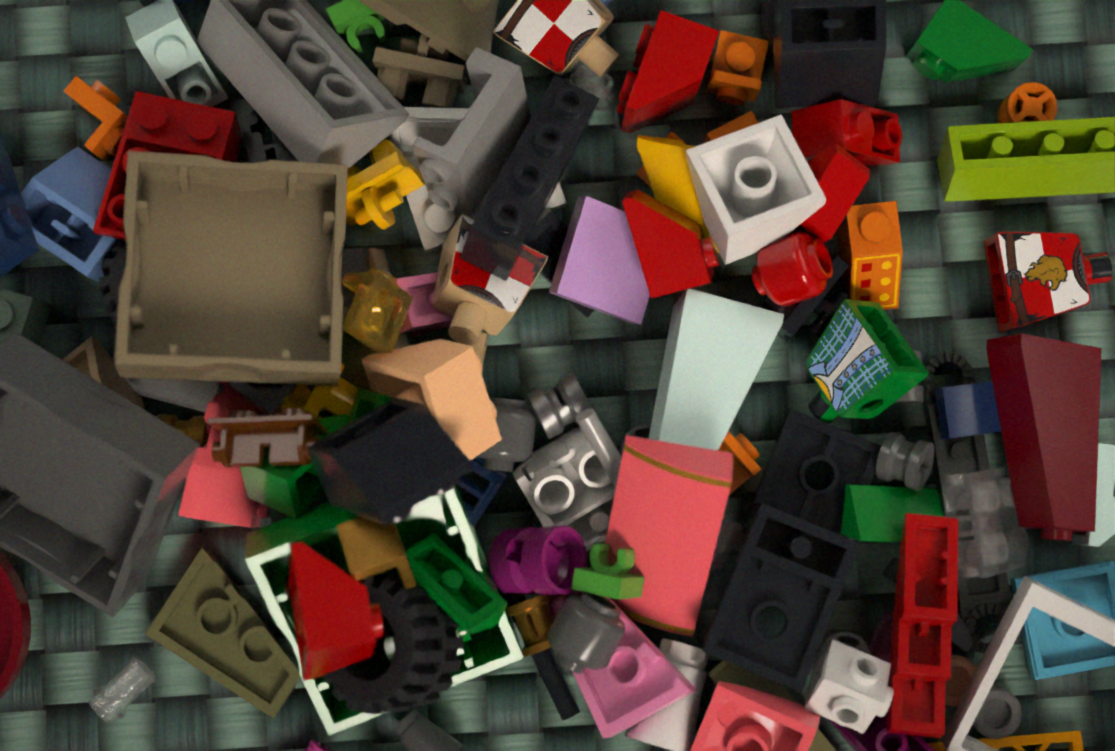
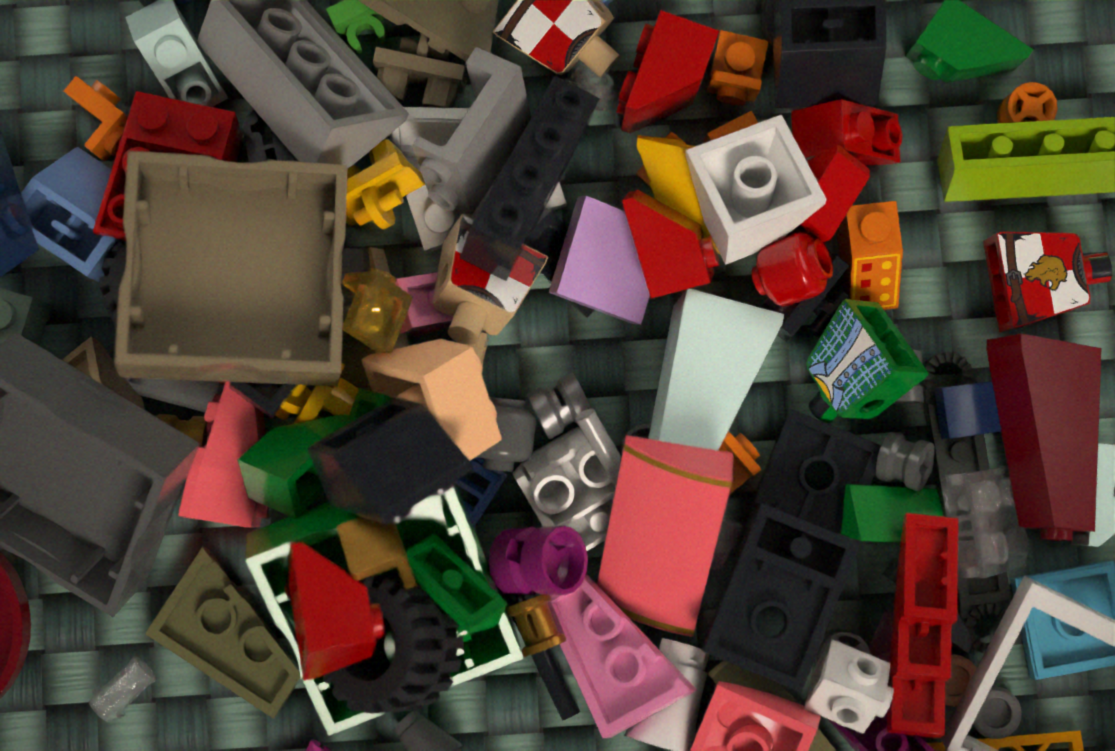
reddish brown hinge [208,408,328,468] -> none
dark grey head [547,592,625,674] -> none
bright green tile [572,543,645,600] -> none

